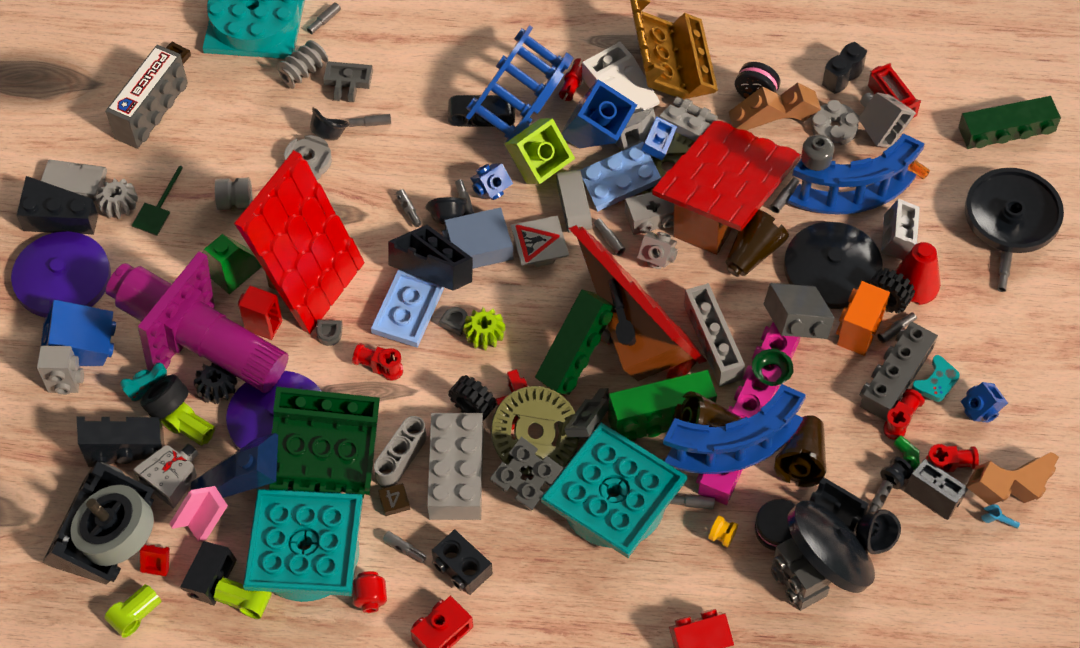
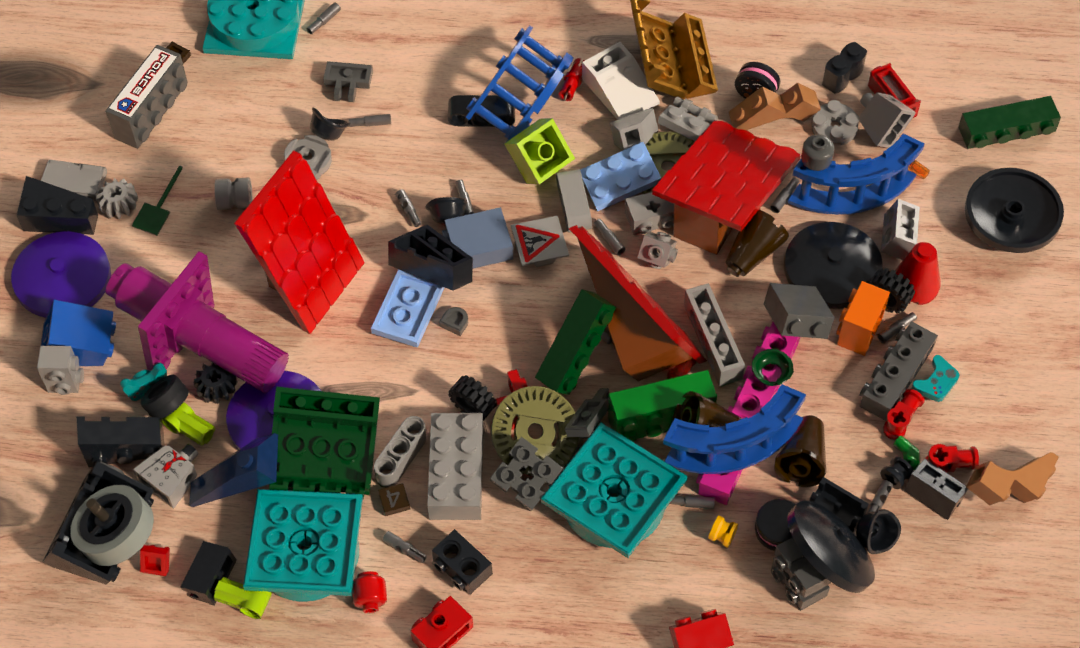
lime piece [104,584,162,638] -> none
bright pink panel [169,486,228,542] -> none
green slope [202,234,262,295] -> none
red brick [238,285,283,340] -> none
light grey piece [278,40,328,89] -> none
dark grey tile [316,320,343,346] -> none
red connector [352,343,404,381] -> none
lime gear [463,307,506,351] -> none
blue brick [470,163,513,200] -> none
blue slope [561,79,638,149] -> none
black piece [608,278,636,346] -> none
plate [641,116,677,160] -> none
blue brick [960,382,1008,423] -> none
dark azure hand [981,504,1020,528] -> none
flat silver pin [997,251,1013,292] -> none

